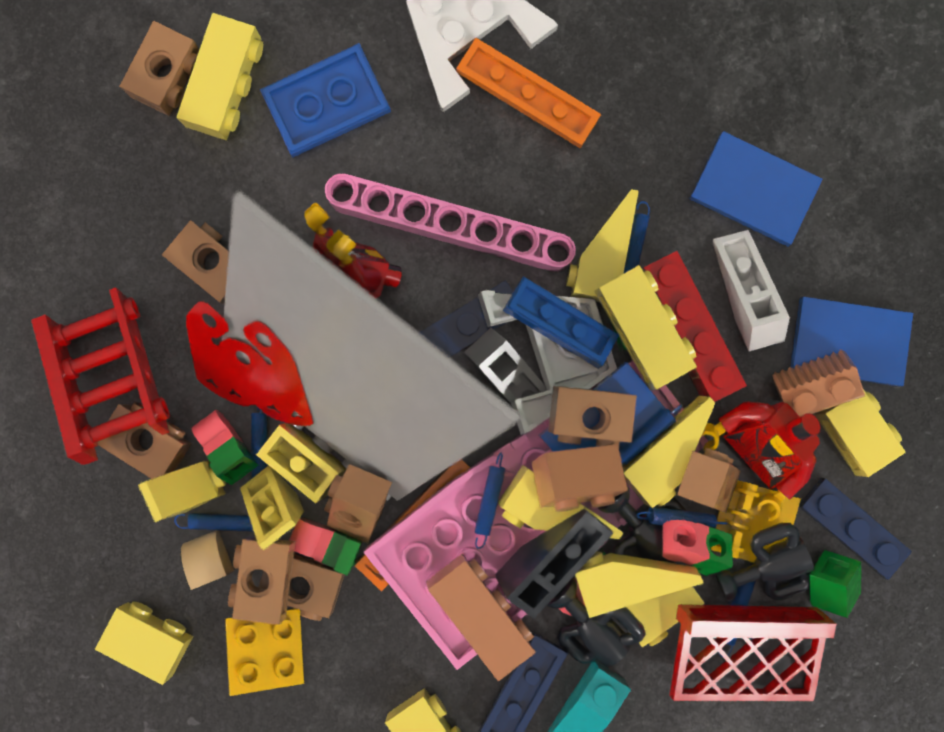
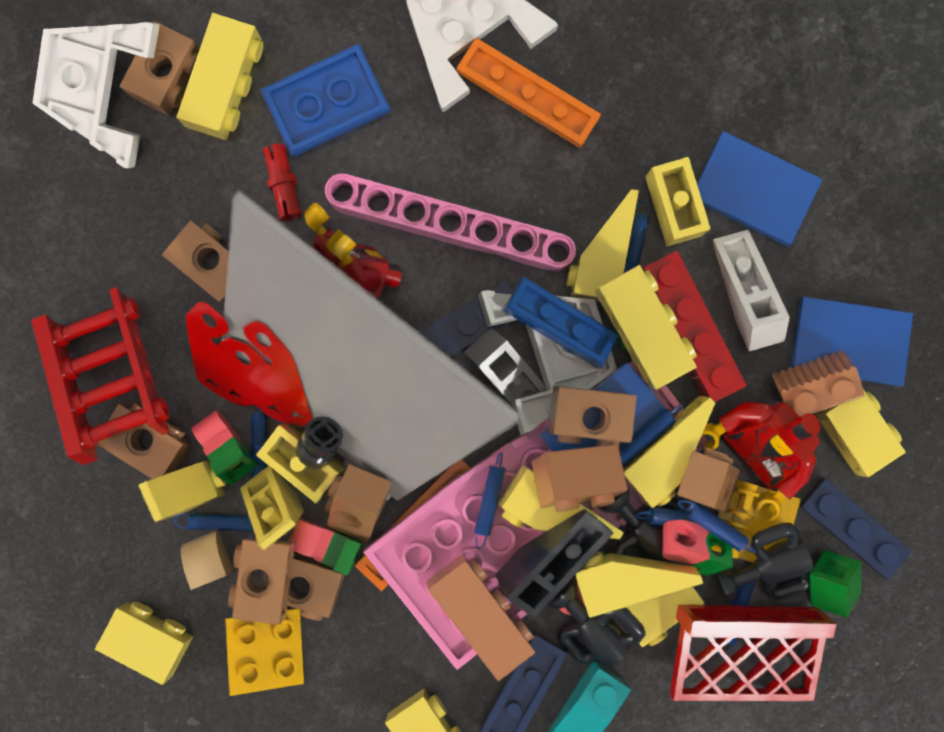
none -> white wing [33,22,160,168]
none -> red pin [262,143,303,222]
none -> black wheel [296,417,343,469]
none -> light yellow brick [645,157,711,247]
none -> blue piece [678,500,756,553]

